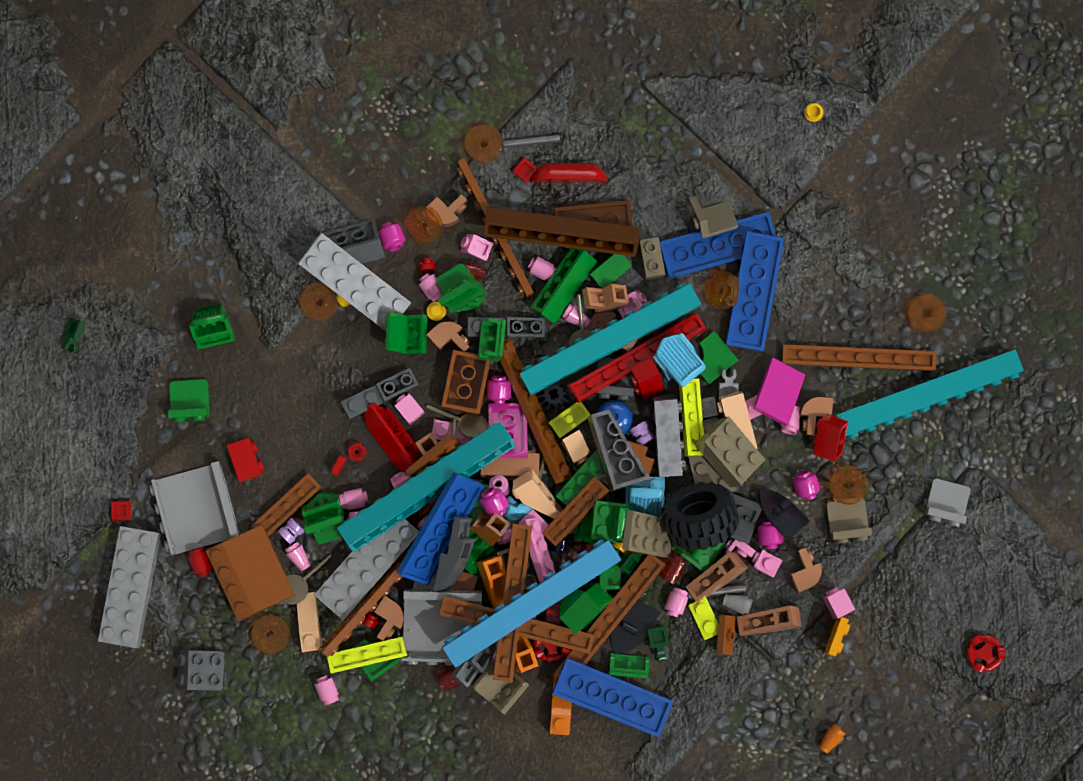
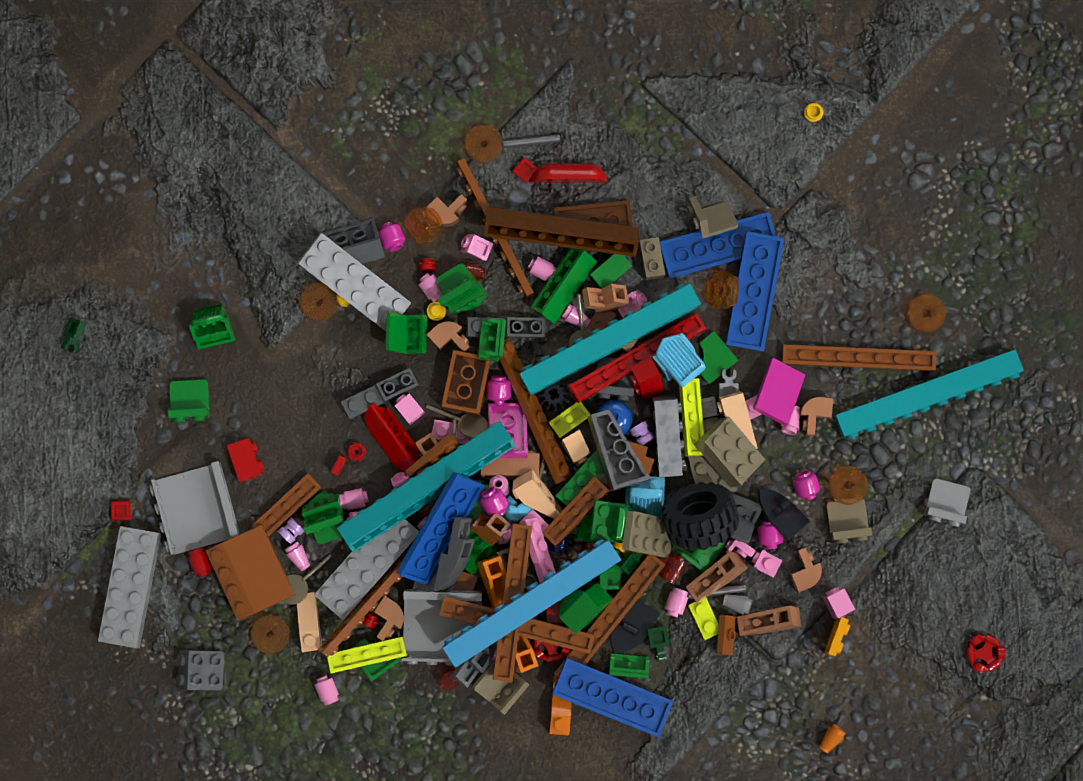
red brick [813,414,849,462] -> none

